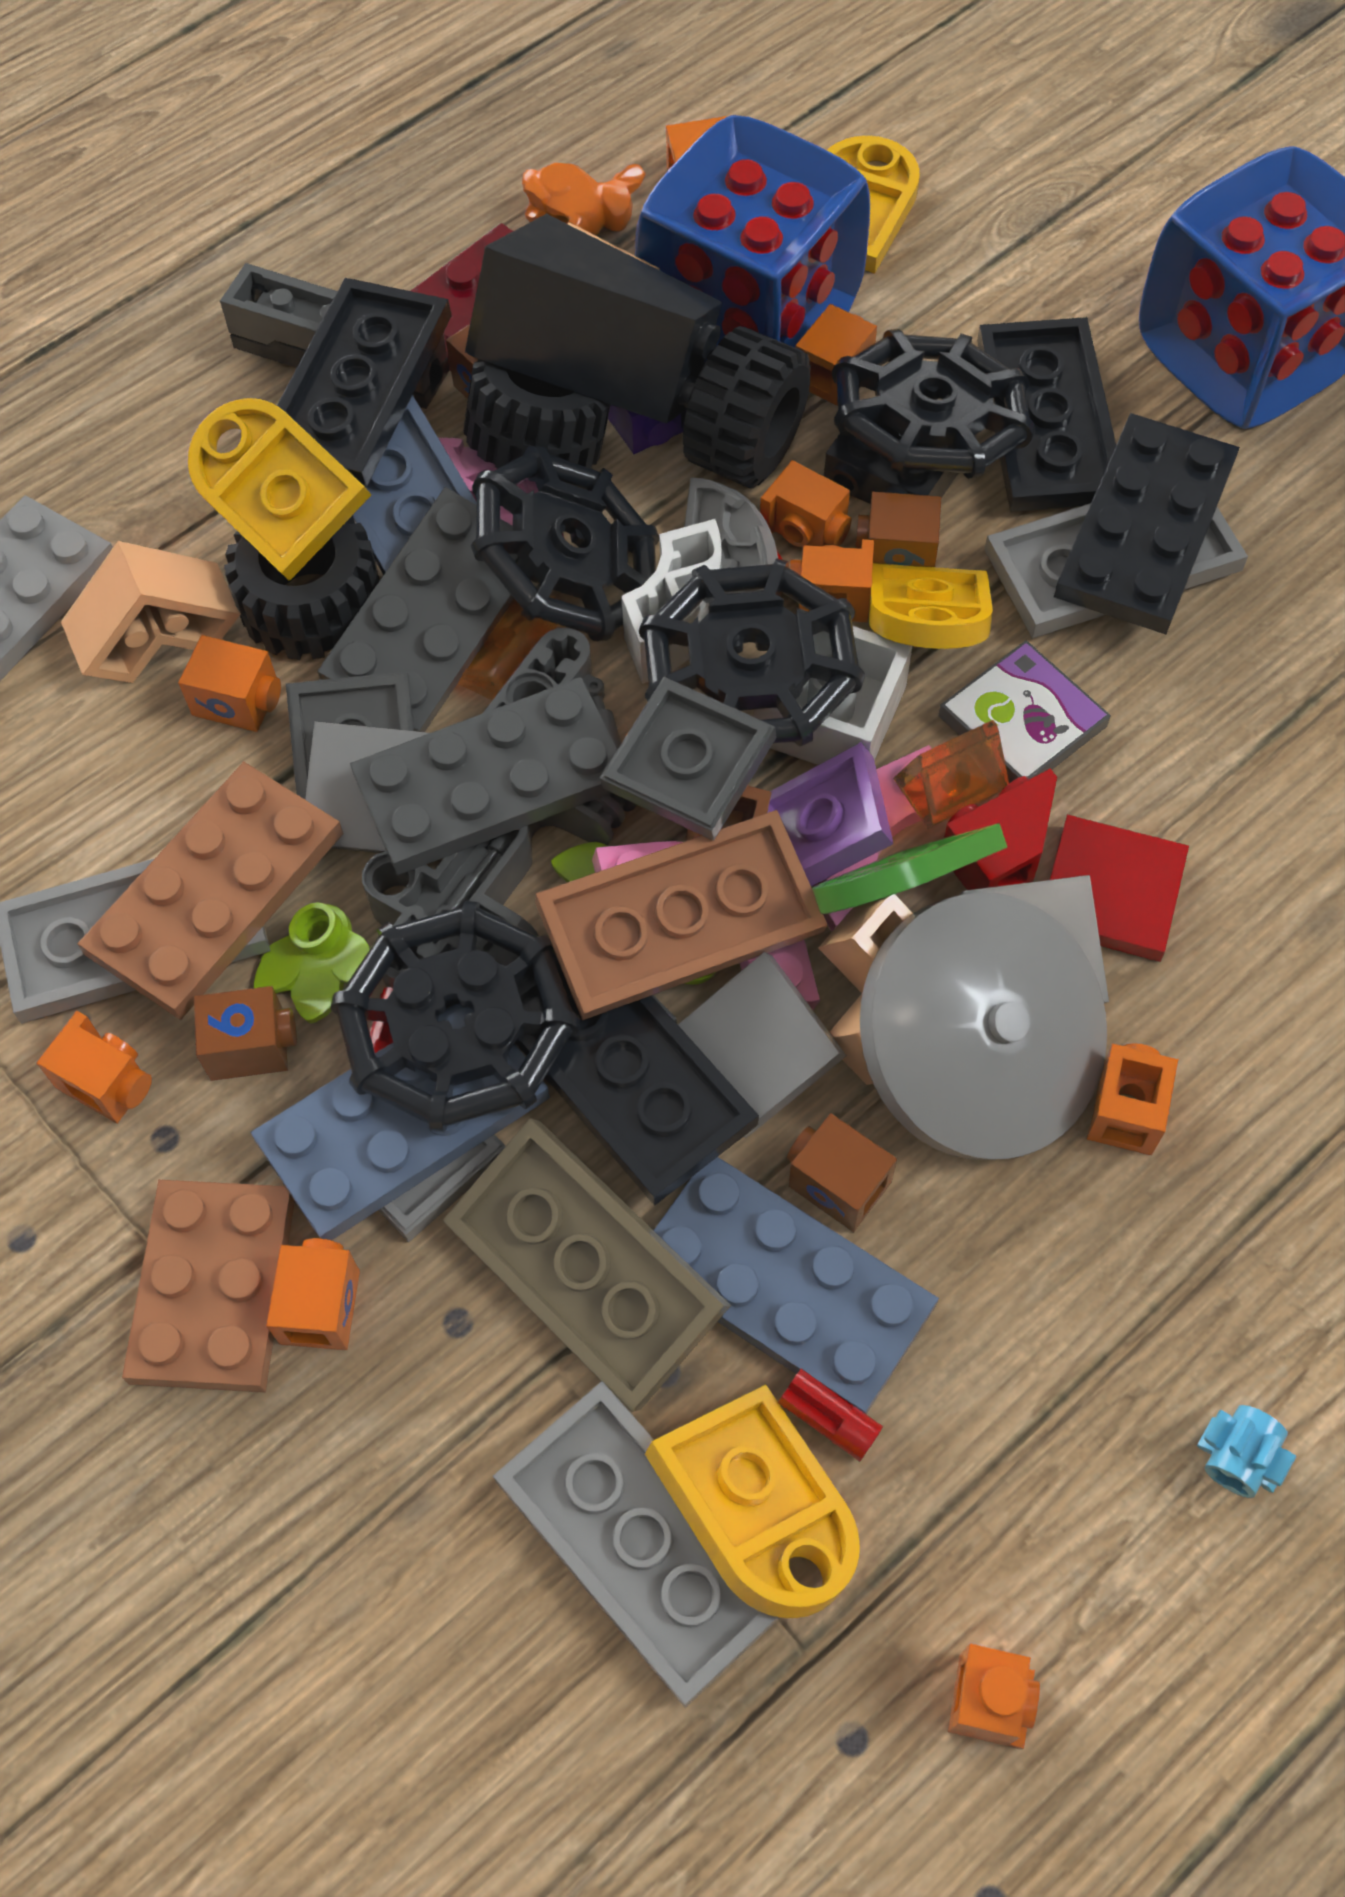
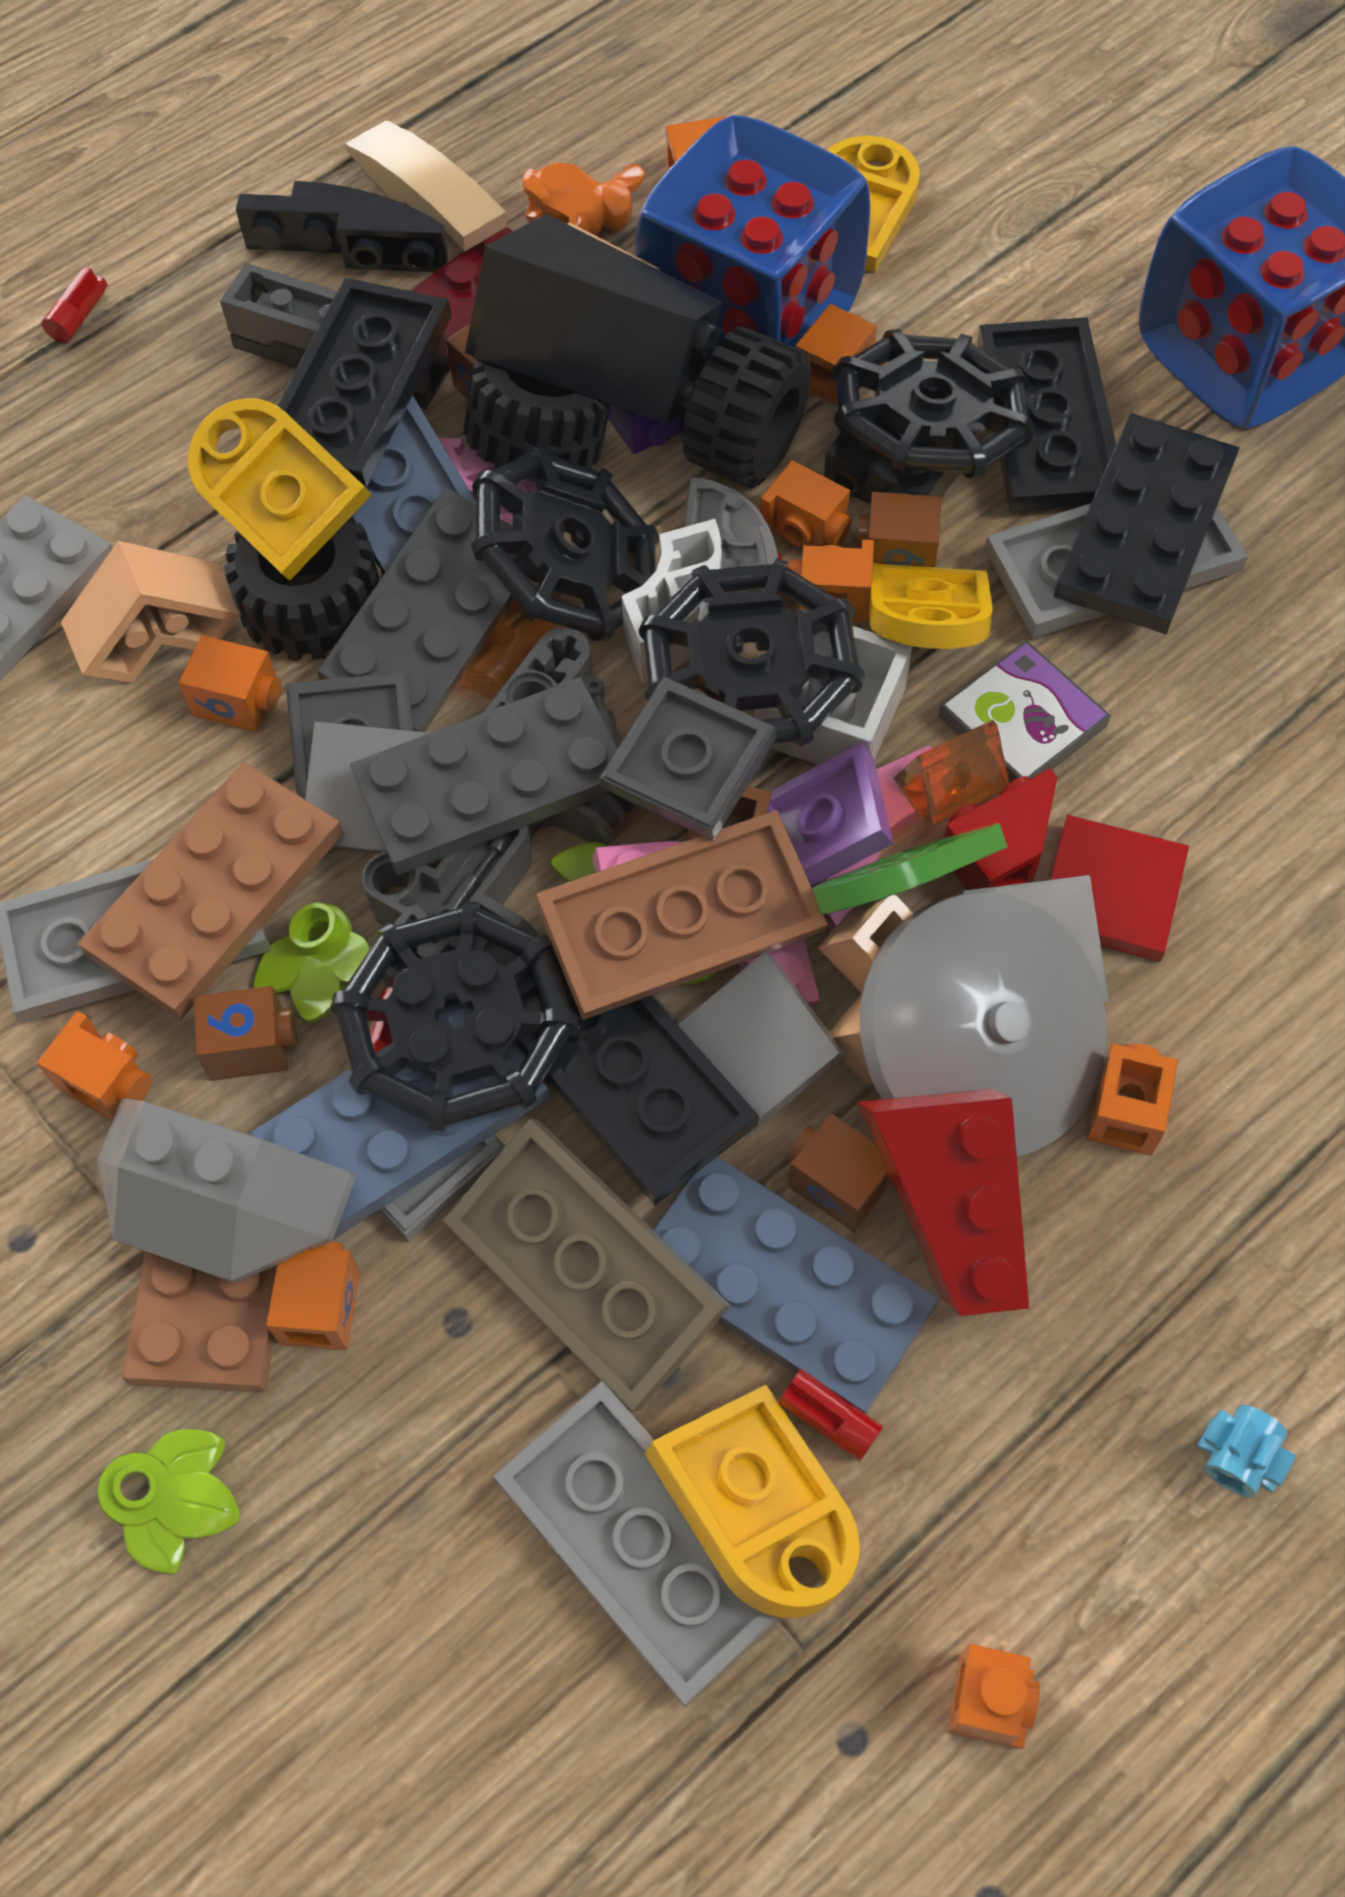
none -> red piece [41,267,108,344]
none -> light grey wedge [97,1098,357,1283]
none -> lime plate [97,1429,240,1574]
none -> black slope [236,181,449,272]
none -> tan slope [345,120,507,252]
none -> red wedge [857,1088,1029,1316]

